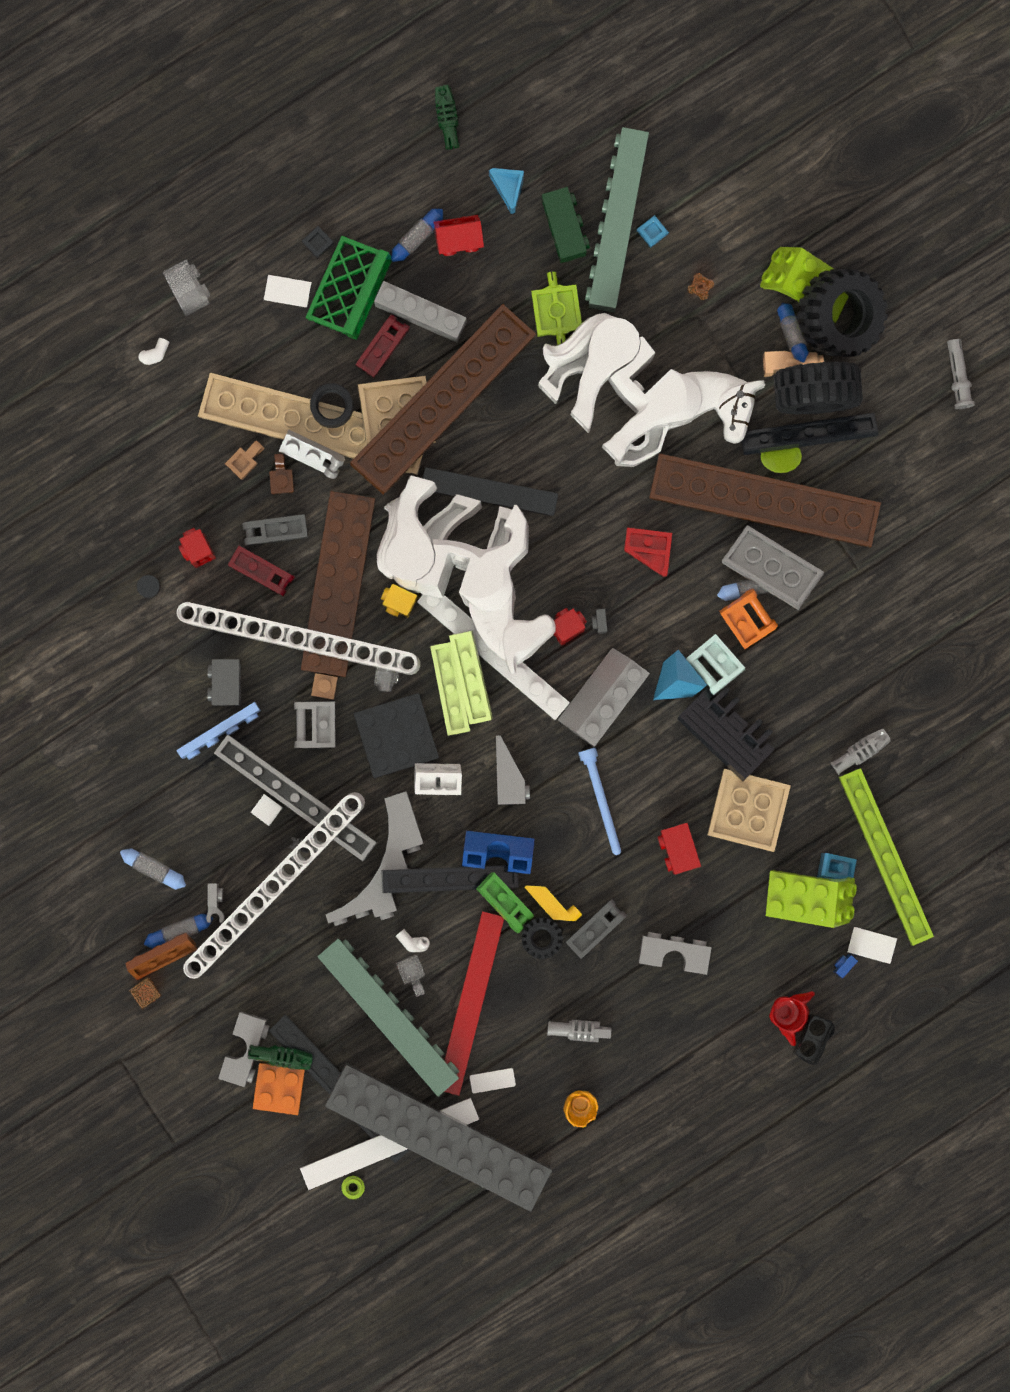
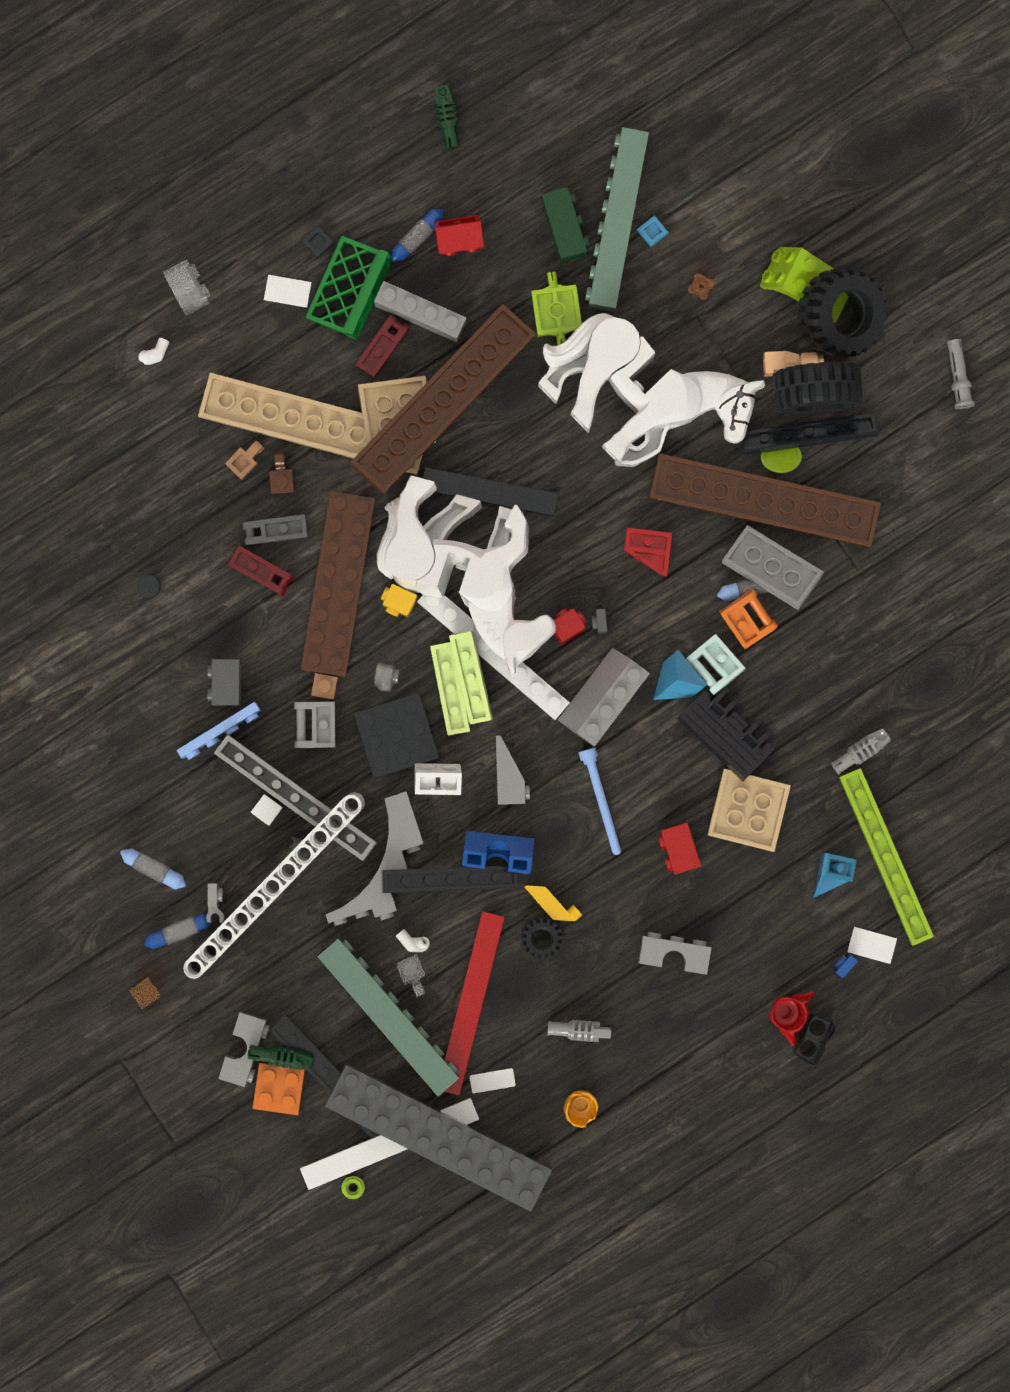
dark orange plate [125,933,197,980] -> none
white beam [177,602,420,675] -> none
red brick [178,528,216,568] -> none
plate [279,430,345,479] -> none
black tyre [310,383,354,428] -> none
bright green plate [476,872,534,933] -> none
dark azure slope [489,168,524,214] -> none
dark grey plate [566,899,628,959] -> none
lime bracket [766,870,857,928] -> none
piece [777,303,809,363] -> none

